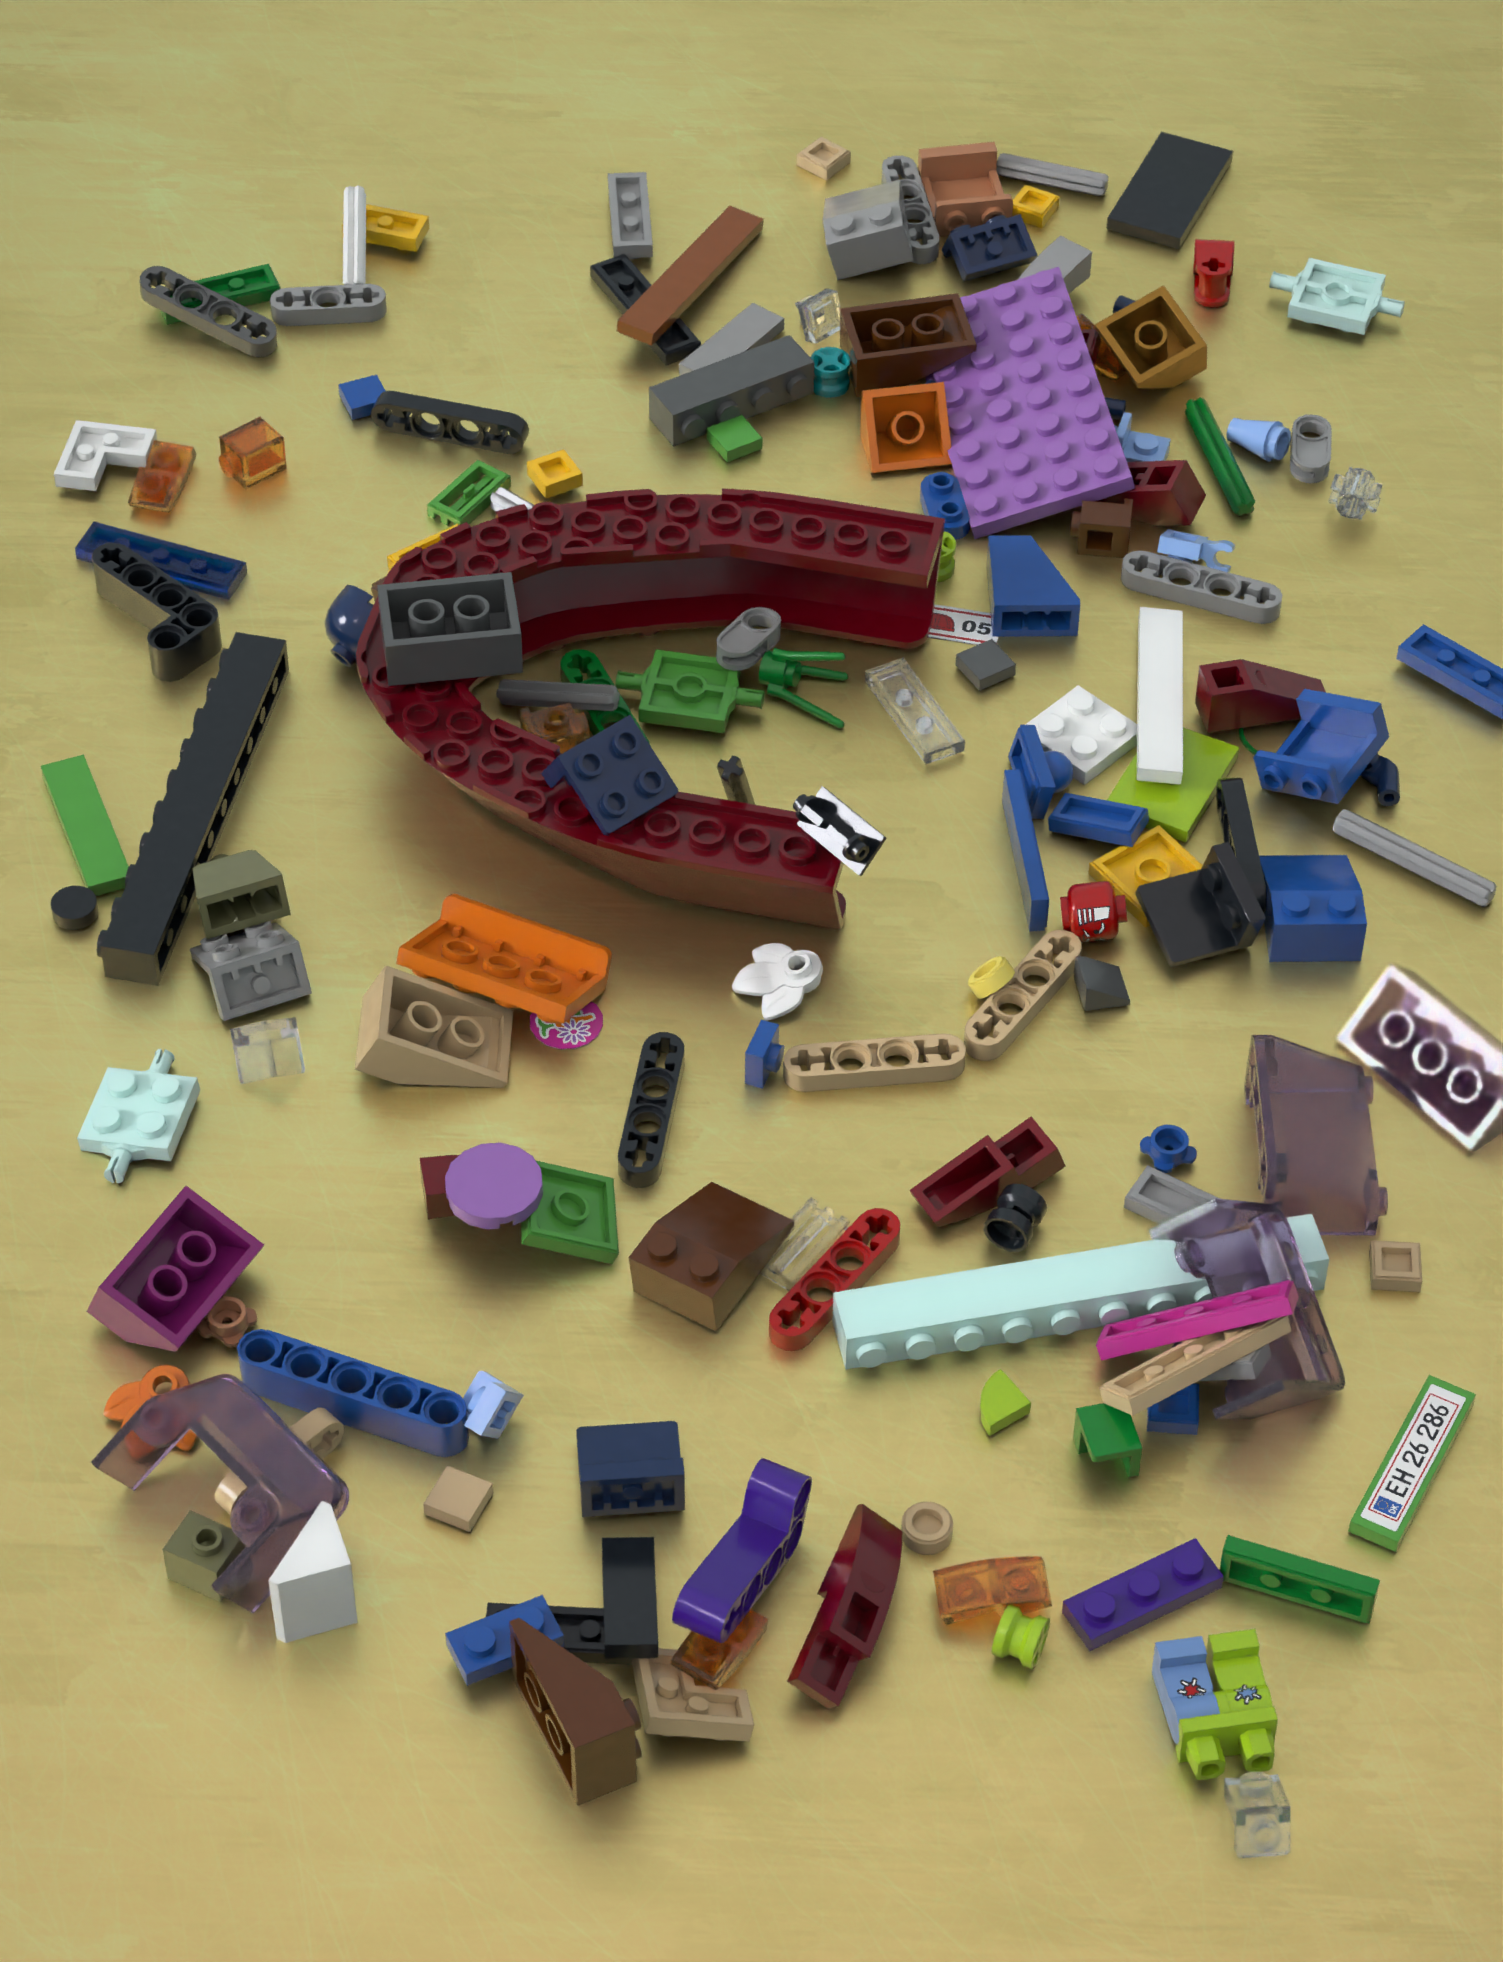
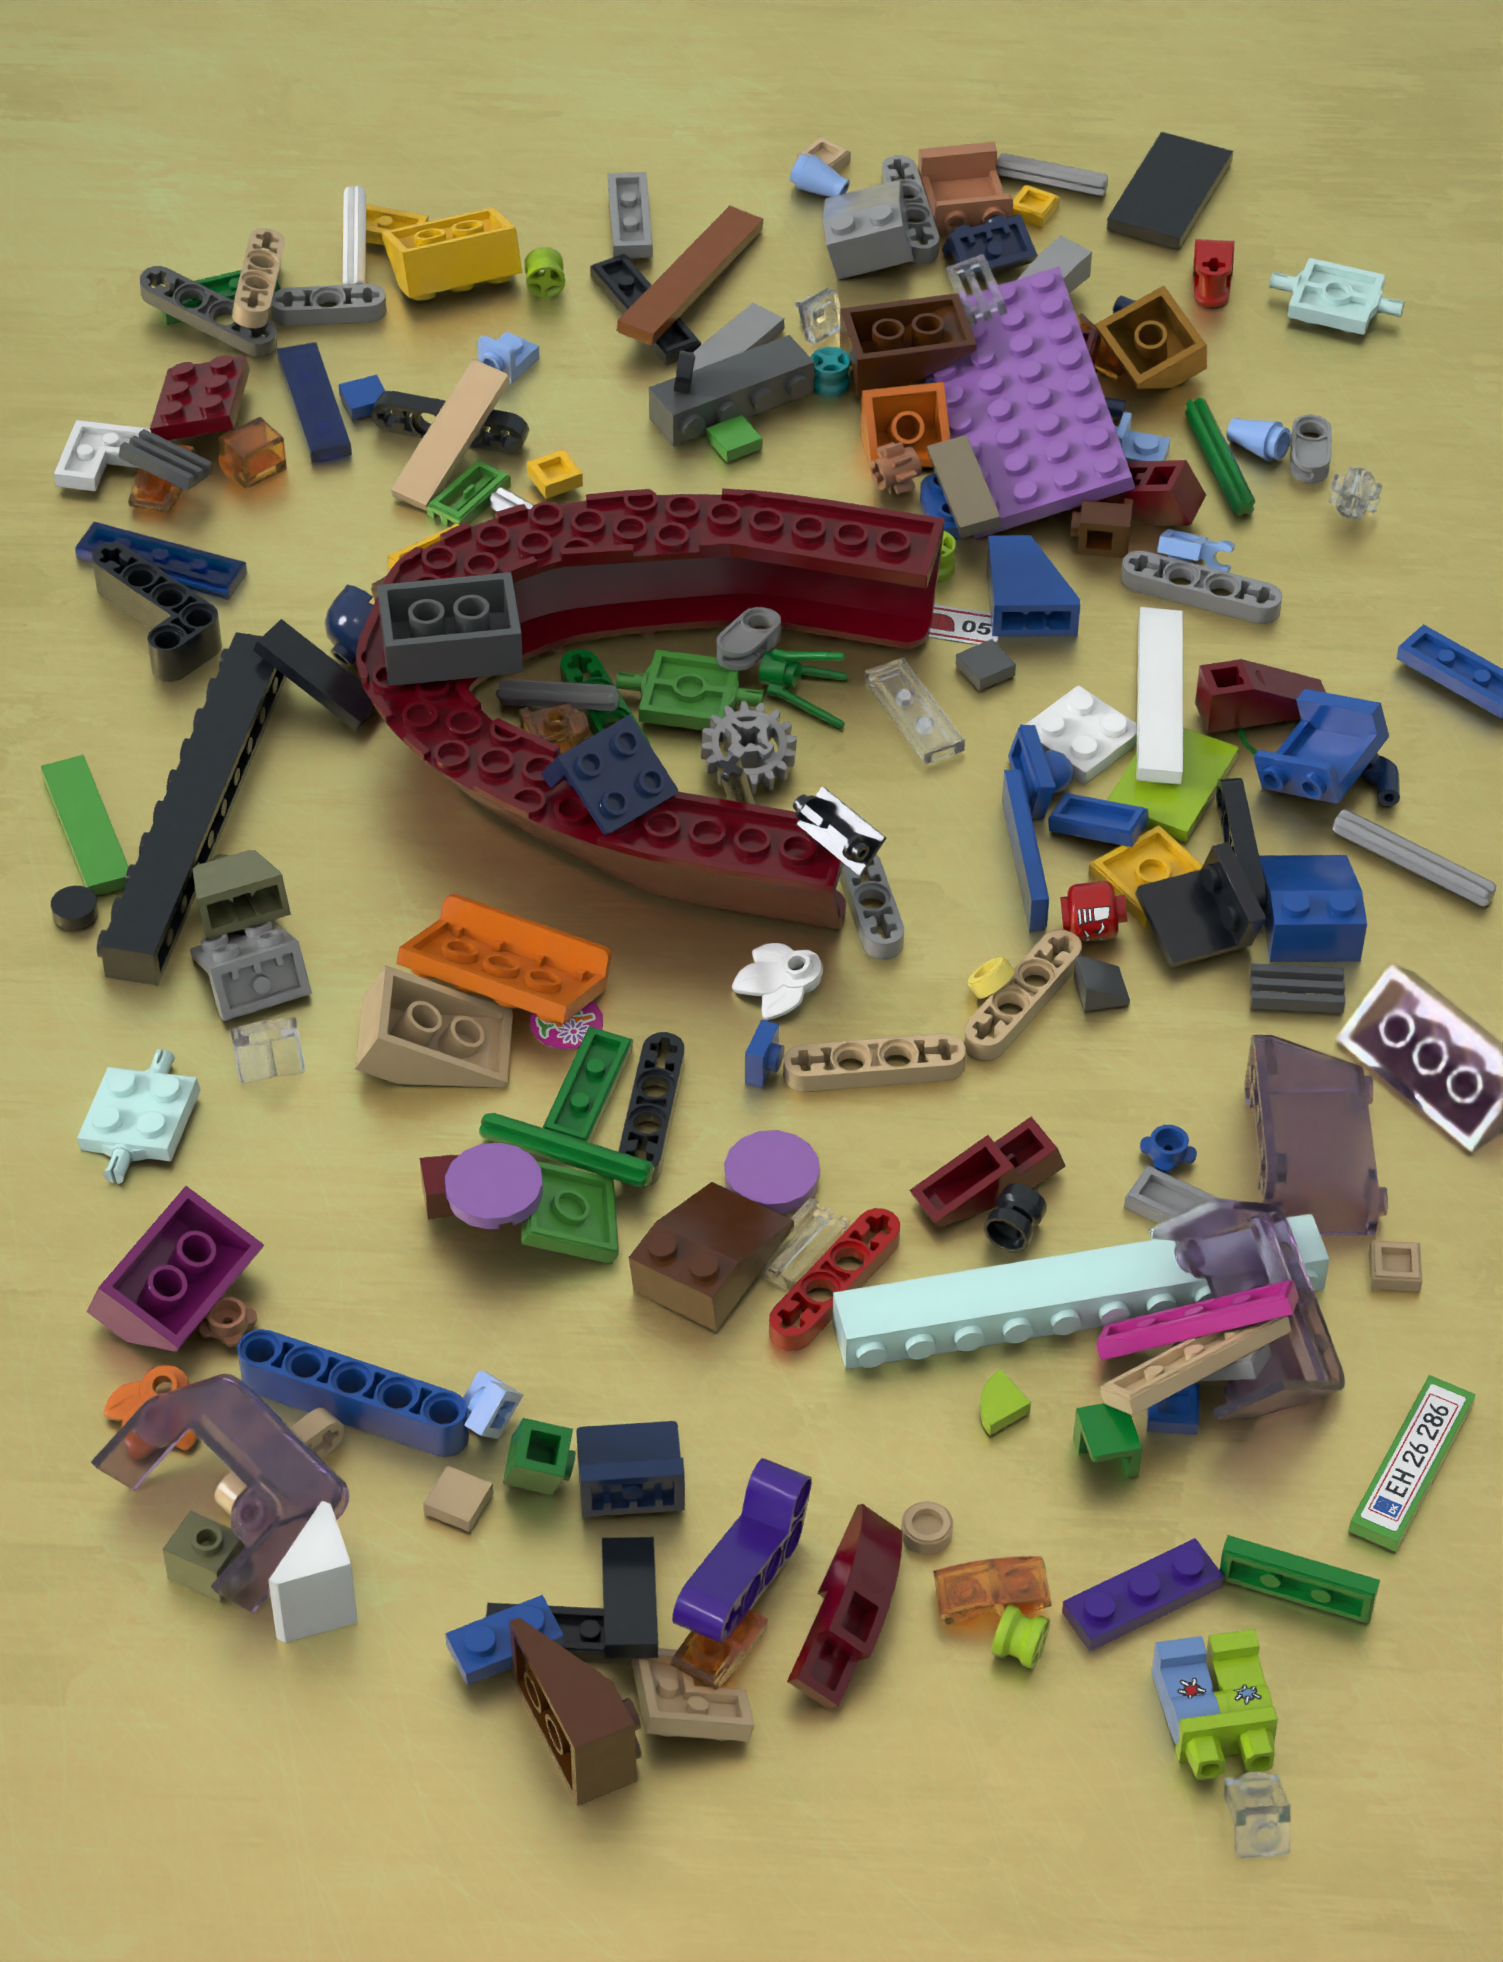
none -> dark grey tile [119,429,213,491]
none -> dark red plate [150,355,250,440]
none -> tan beam [232,228,285,329]
none -> black tile [253,619,377,731]
none -> clear blue tile [277,342,352,462]
none -> yellow slope [381,207,523,300]
none -> tan tile [390,359,510,512]
none -> light blue bracket [477,331,540,384]
none -> green axle [479,1113,654,1188]
none -> green brick [503,1418,576,1495]
none -> lime wheel [524,247,565,298]
none -> green tile [542,1026,633,1143]
none -> black tile [674,350,696,393]
none -> light grey gear [701,701,797,794]
none -> medium lavender tile [724,1130,820,1214]
none -> light blue cone [790,154,850,197]
none -> light grey beam [840,854,904,959]
none -> nougat gear [870,442,922,495]
none -> dark tan tile [927,435,1002,538]
none -> clear tile [946,254,1008,327]
none -> dark grey tile [1250,963,1345,1013]

